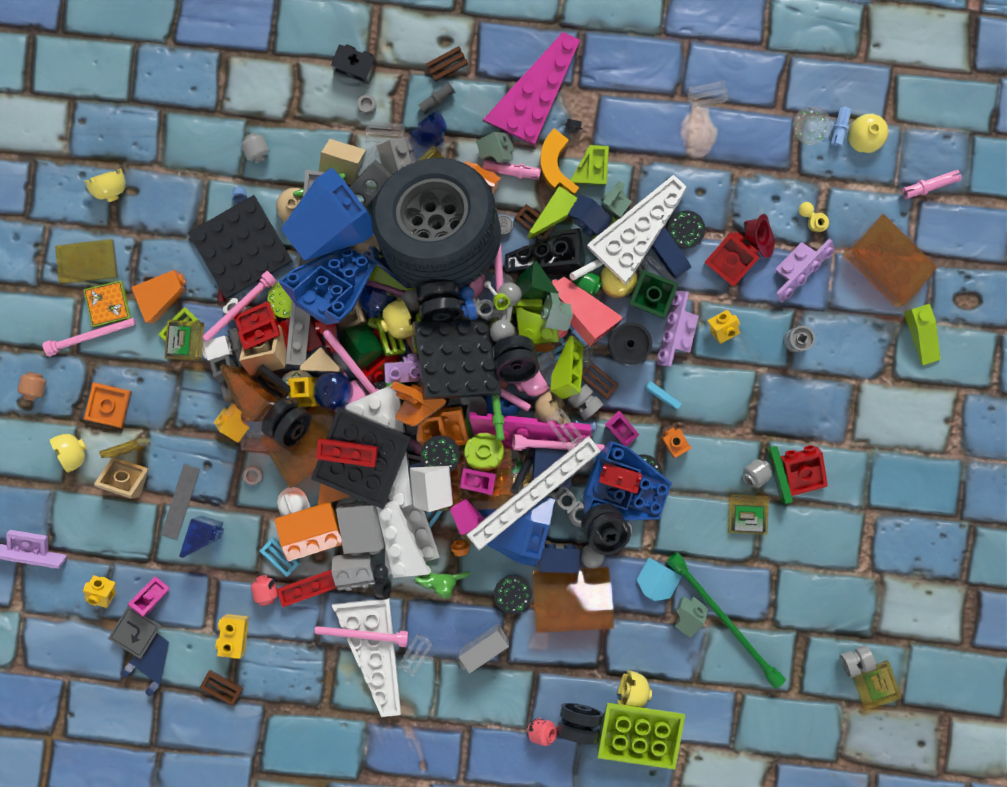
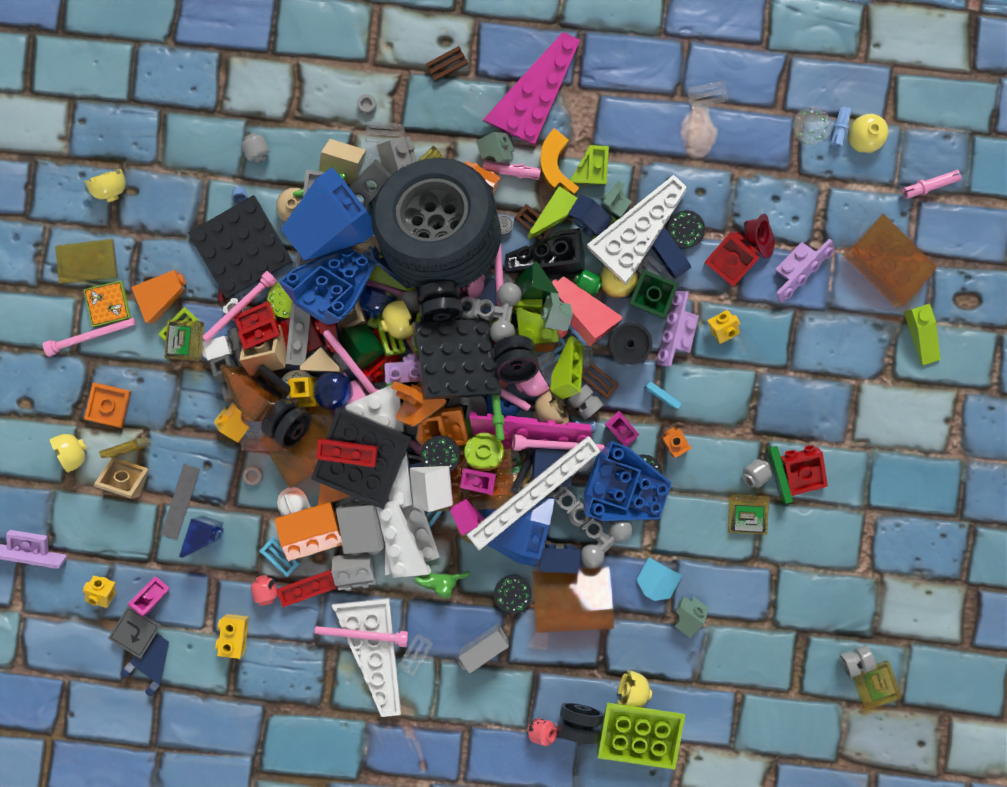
nougat head [17,372,47,401] -> none
reddish brown tile [199,670,243,706] -> none
black brick [331,44,377,84] -> none
black plate [373,564,392,599] -> none
clear blue cylinder [409,110,447,147] -> none
dark grey pin [418,82,456,115] -> none
orange plate [451,540,470,556] -> none
blue plate [460,286,477,320] -> none
lime hinge [483,281,510,310] -> none
clear tile [546,408,585,451] -> none
black plate [564,118,583,133] -> none
white bar [570,259,603,280] -> none
black wheel [581,503,631,555] -> none
red hinge [599,463,642,494] -> none
green hose [666,552,786,689] -> none
light grey wheel [783,326,815,353] -> none
light yellow plate [798,202,829,233] -> none

